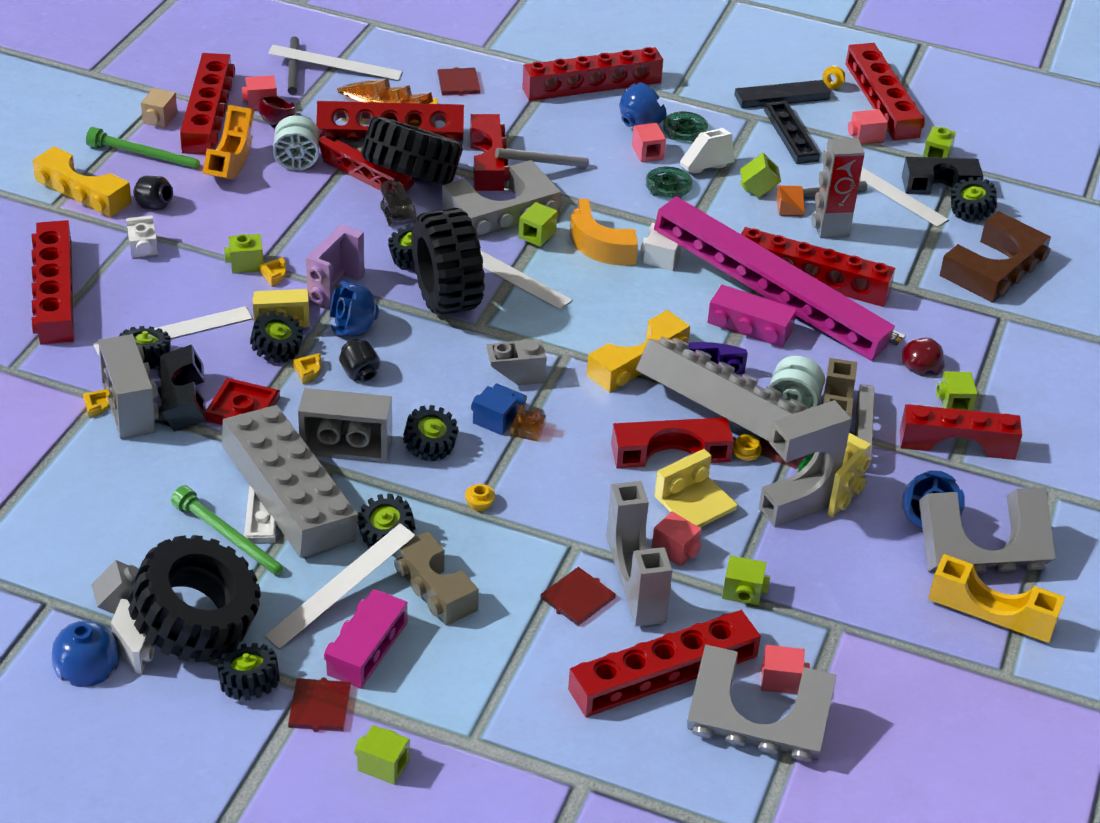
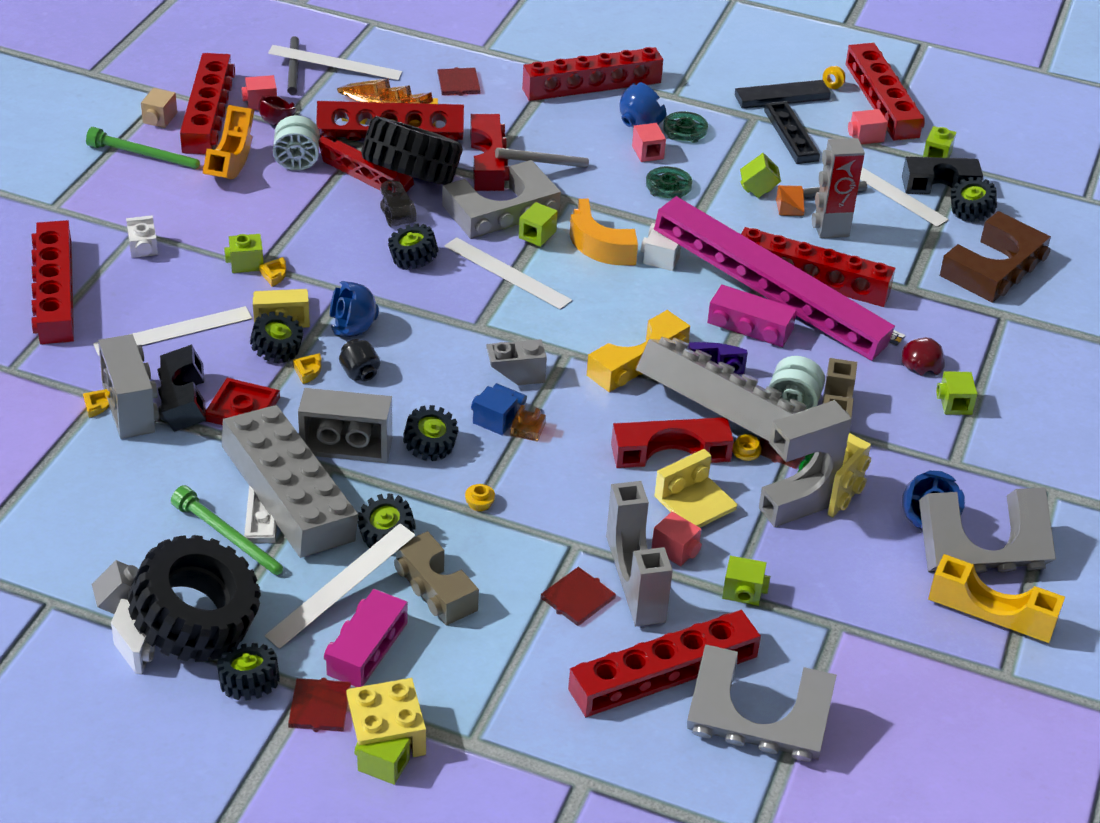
yellow arch [32,146,132,217] -> none
blue cylinder [52,620,120,687] -> none
black wheel [119,326,171,369] -> none
black head [133,176,173,209] -> none
lavender panel [306,224,365,308] -> none
black tyre [411,207,485,315] -> none
white slope [680,128,735,174] -> none
coral brick [761,645,810,695] -> none
light grey beam [855,384,874,468] -> none
red arch [900,404,1023,460] -> none
none -> light yellow bracket [346,678,426,757]

